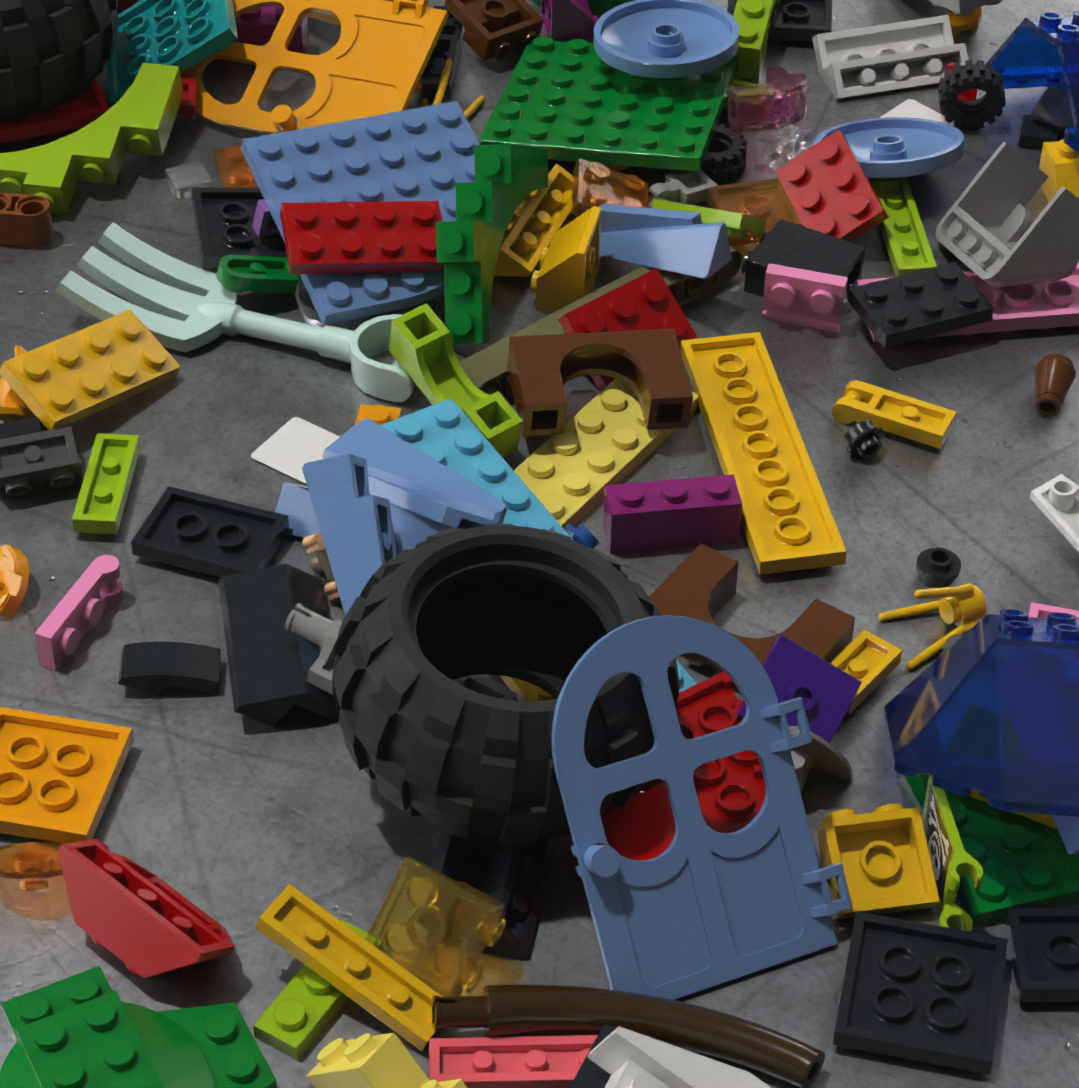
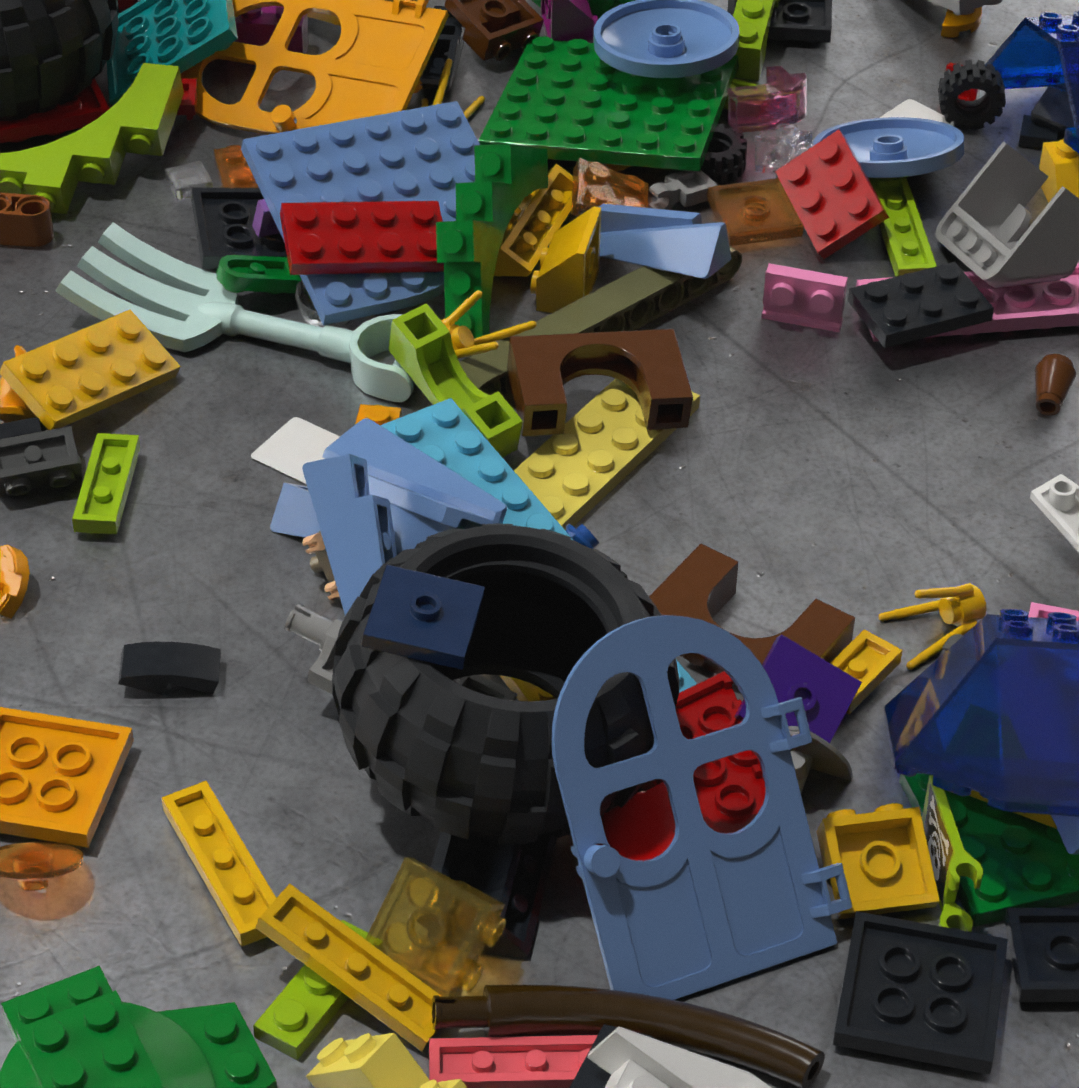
bright pink plate [35,555,124,671] -> none
red wedge [58,839,235,978] -> none
black plate [131,486,289,578] -> none
black slope [218,564,338,727] -> none
red plate [558,268,697,390] -> none
magenta brick [603,474,742,554] -> none
lime plate [652,199,766,240] -> none
yellow plate [680,332,847,575] -> none
black brick [741,219,865,299] -> none
white slope [812,15,968,100] -> none
yellow plate [831,380,957,449] -> none
black plate [844,420,884,458] -> none
black plate [916,547,961,588] -> none
none -> yellow plate [161,781,276,947]
none -> dark blue plate [362,565,485,670]
none -> yellow plant [441,290,537,359]

